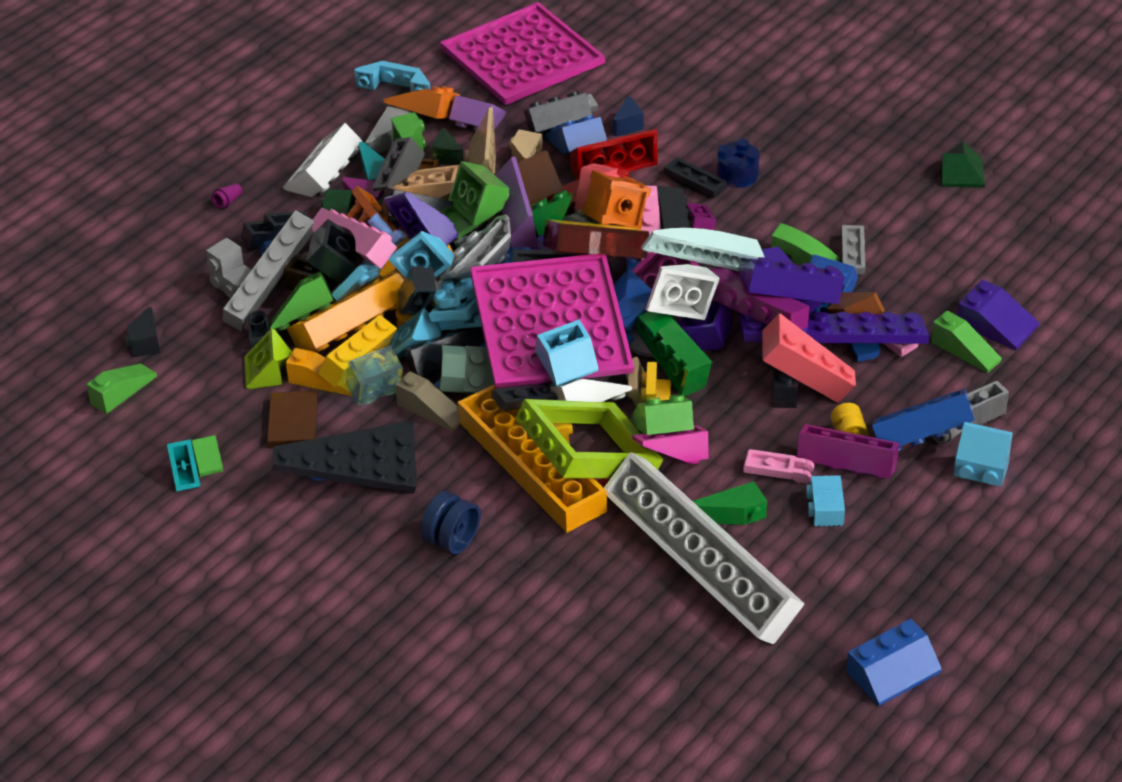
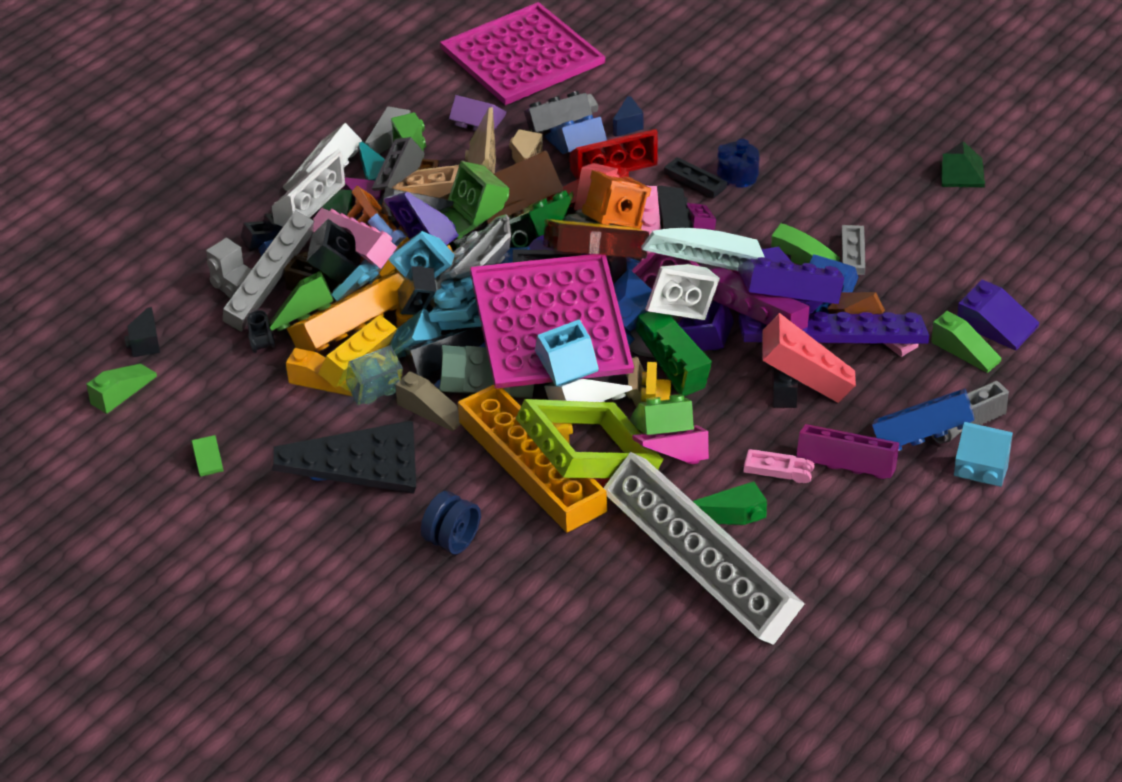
teal slope [167,439,200,491] -> none
magenta cone [211,183,242,208] -> none
lime slope [244,328,292,389] -> none
reddish brown tile [267,391,318,448] -> none
medium azure slope [354,61,430,92] -> none
orange slope [383,86,460,118] -> none
clear green slope [431,128,464,166] -> none
black hinge [491,384,558,411] -> none
medium lavender slope [495,157,538,249] -> none
medium azure brick [806,476,845,527] -> none
yellow wheel [831,403,868,436] -> none
slope [846,619,942,706] -> none
blue tile [850,343,880,362] -> none
none -> white slope [272,149,345,226]

